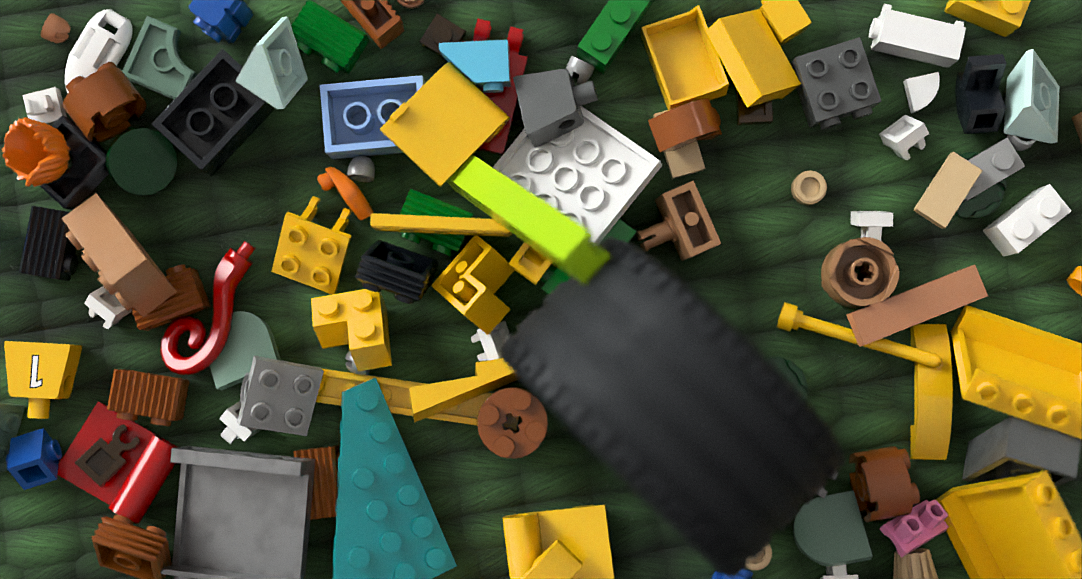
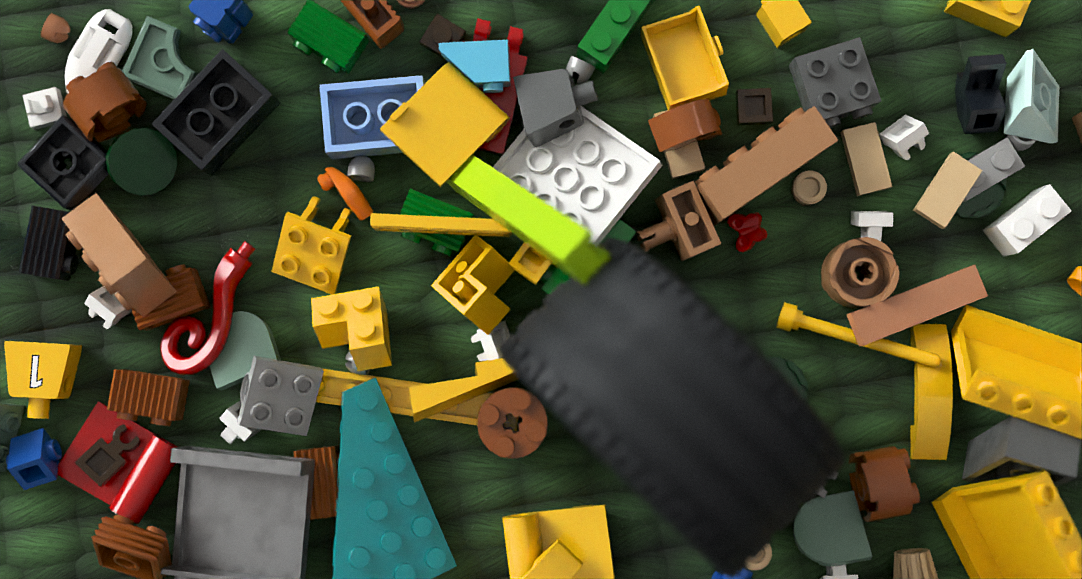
orange hair [2,117,70,187] -> none
light aqua slope [236,17,308,109] -> none
black brick [355,240,439,304] -> none
yellow container [705,9,801,108] -> none
white brick [869,4,966,68] -> none
bright pink hips [880,499,949,558] -> none
white tile [903,72,940,114] -> none
none -> medium nougat brick [695,106,838,226]
none -> red piece [728,212,768,252]
none -> tan tile [840,122,893,196]

